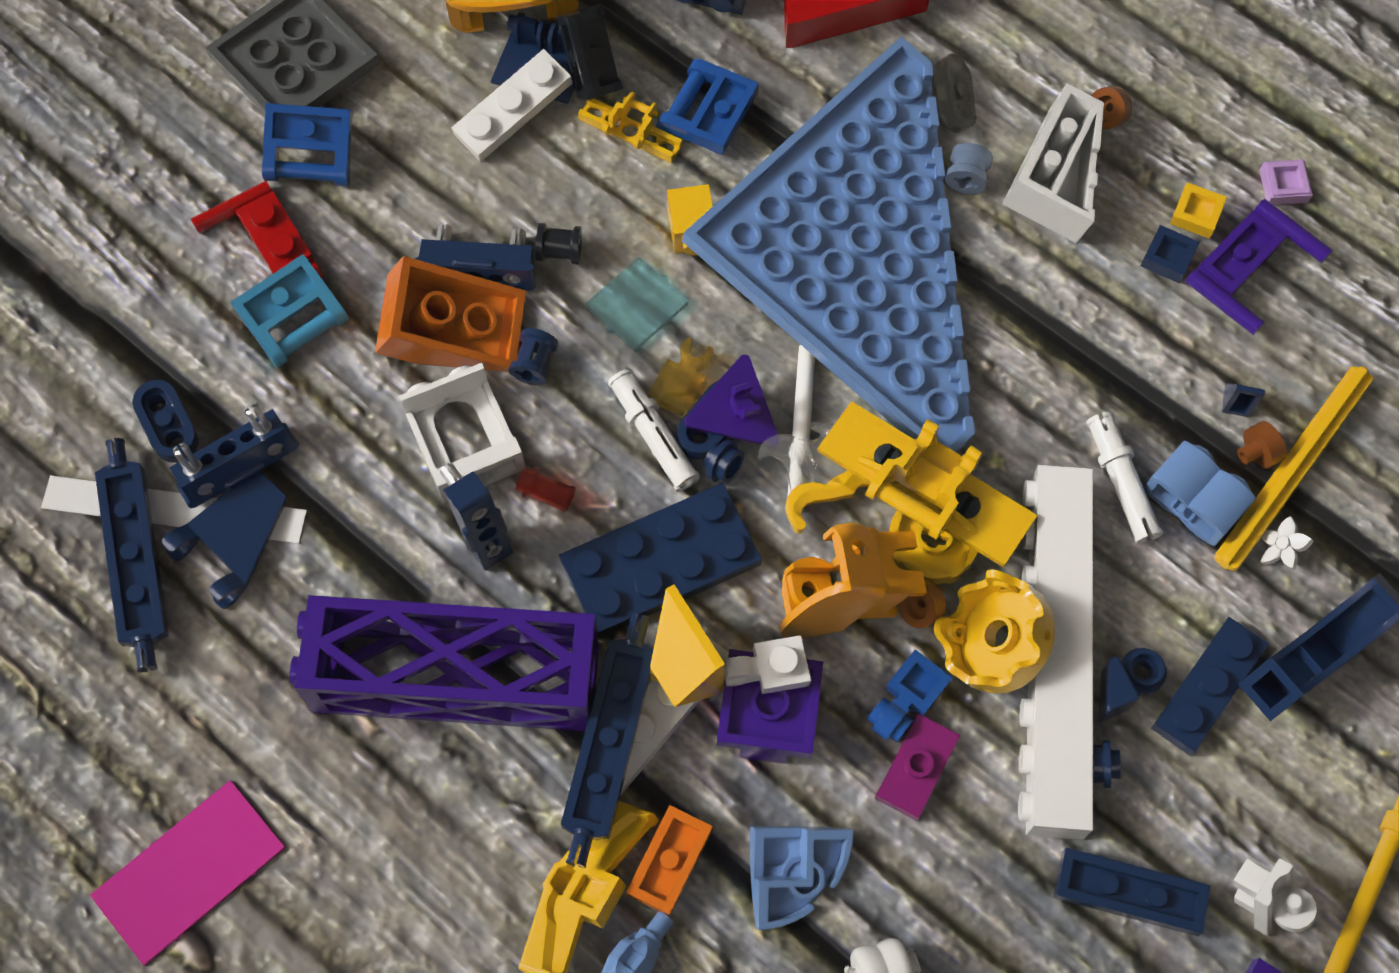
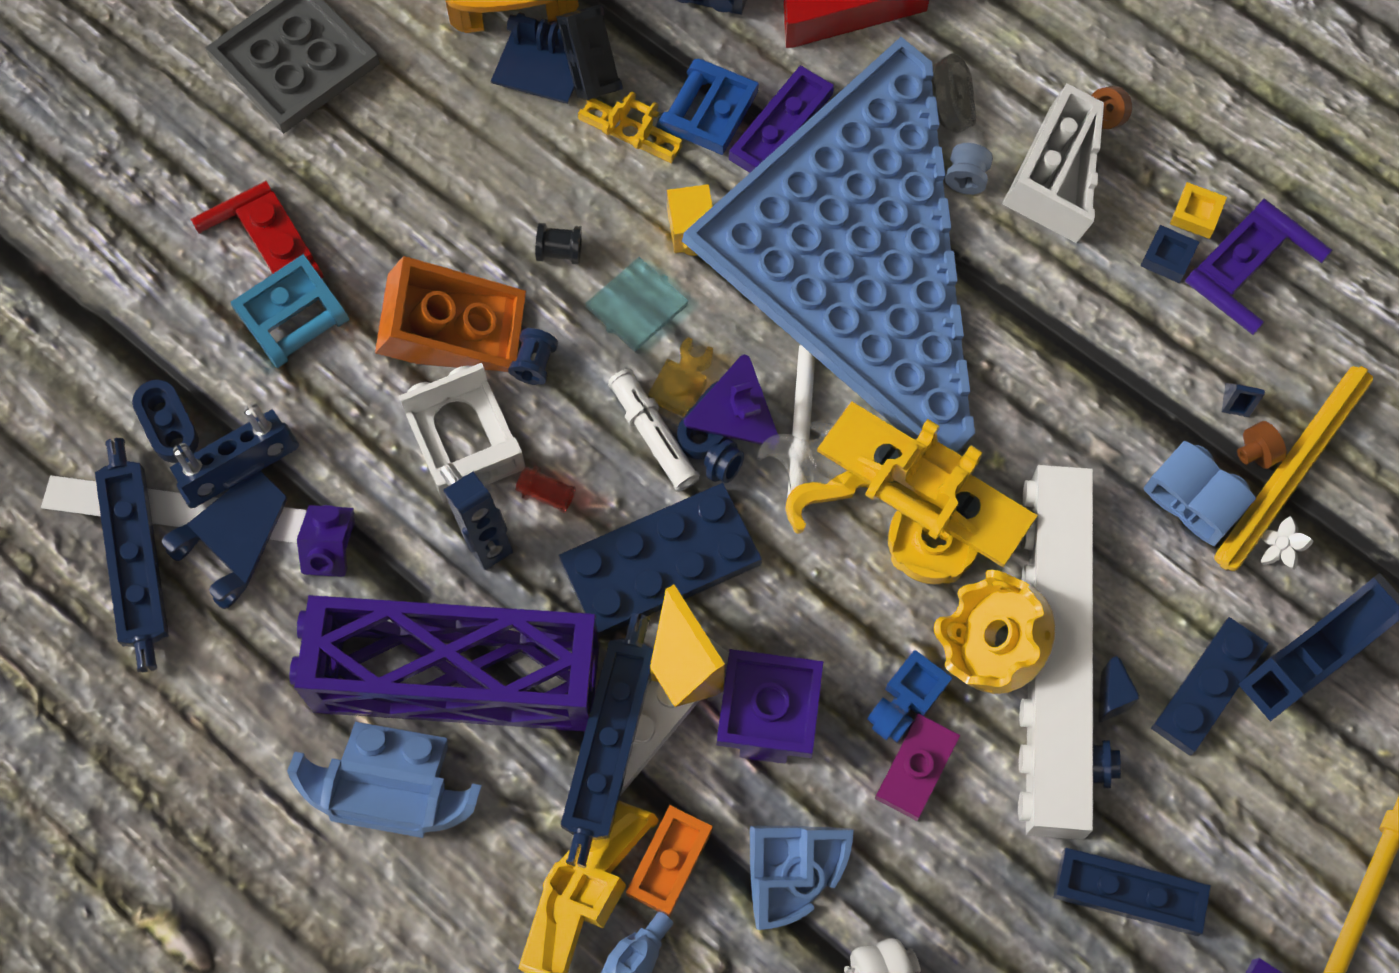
dark pink window [90,780,286,966] -> none
blue plate [262,103,353,187] -> none
dark blue piece [415,224,536,291] -> none
white plate [451,49,573,162] -> none
white plate [724,635,811,694] -> none
light orange piece [779,522,927,639] -> none
dark orange tile [897,579,946,629] -> none
white pin [1086,411,1164,544] -> none
dark blue plate [1121,648,1167,695] -> none
white hips [1234,856,1317,936] -> none
lavender tile [1259,159,1313,205] -> none
none -> medium blue plate [287,722,482,838]
none -> dark purple bracket [297,505,355,577]
none -> dark purple plate [729,65,834,173]

